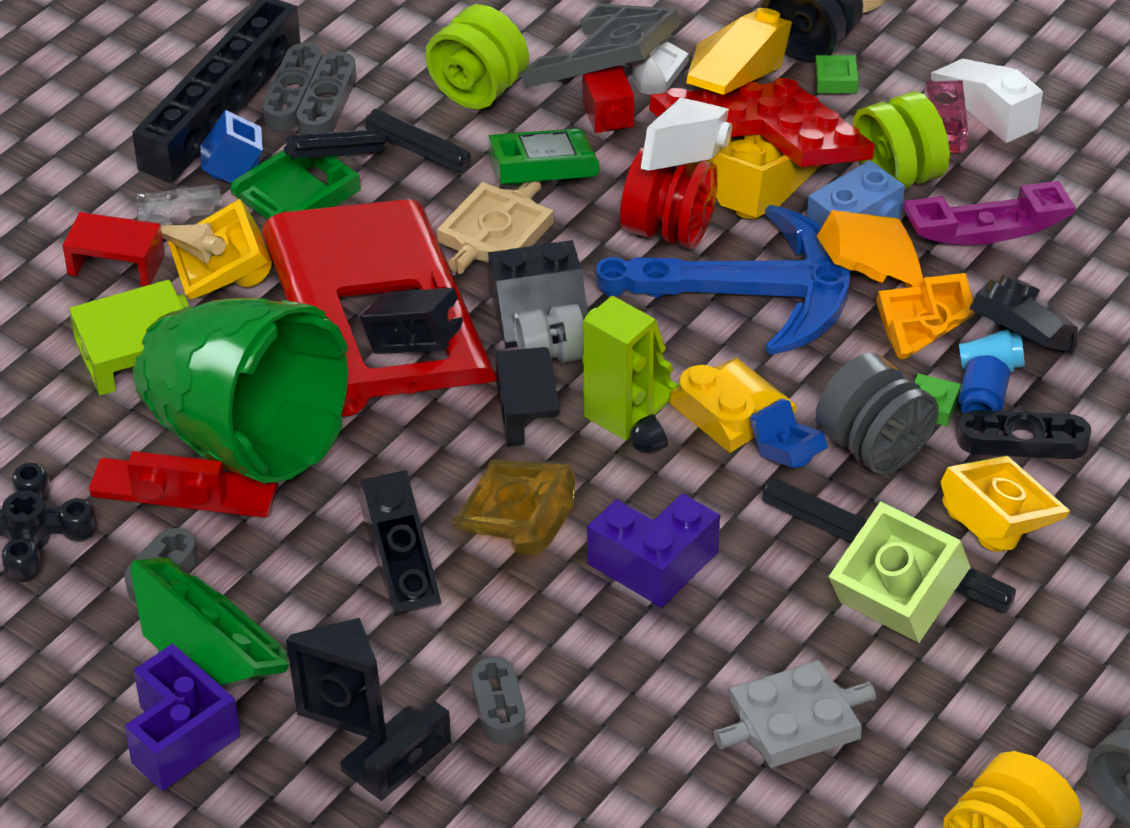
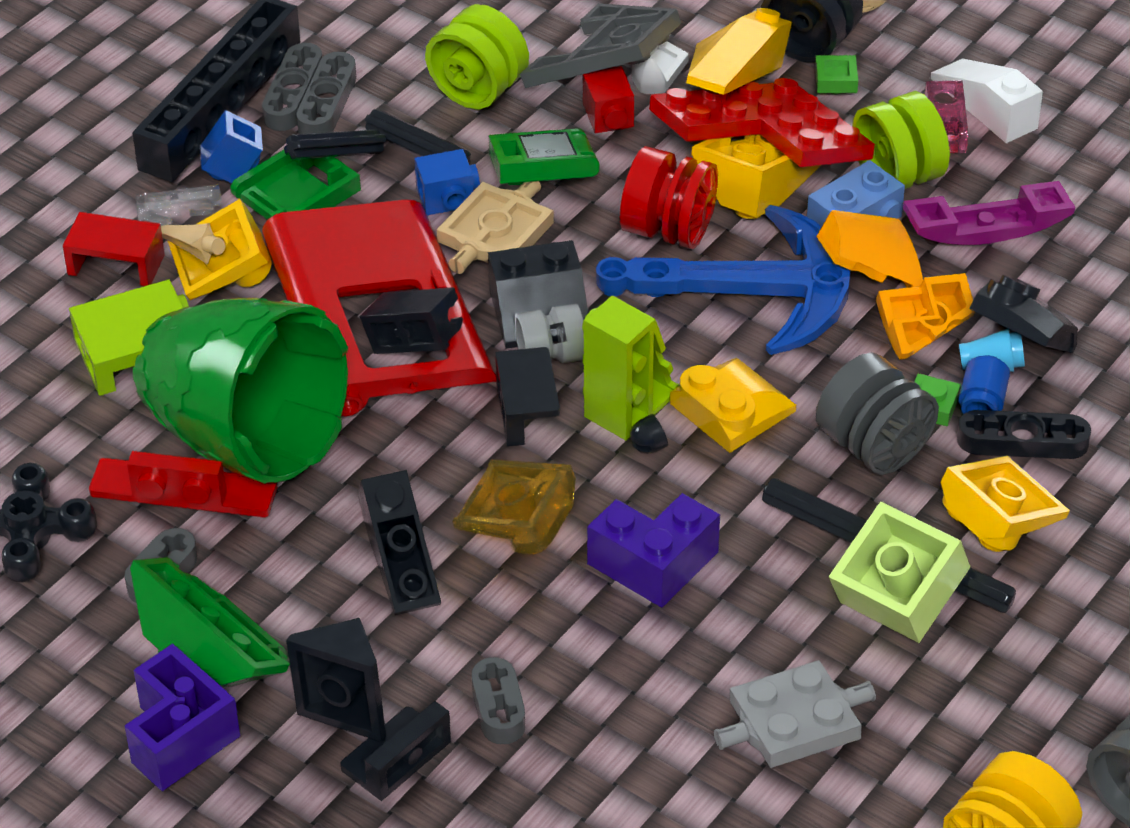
white slope [640,98,732,171] -> none
blue bracket [750,399,828,468] -> none
none -> blue brick [414,149,480,215]

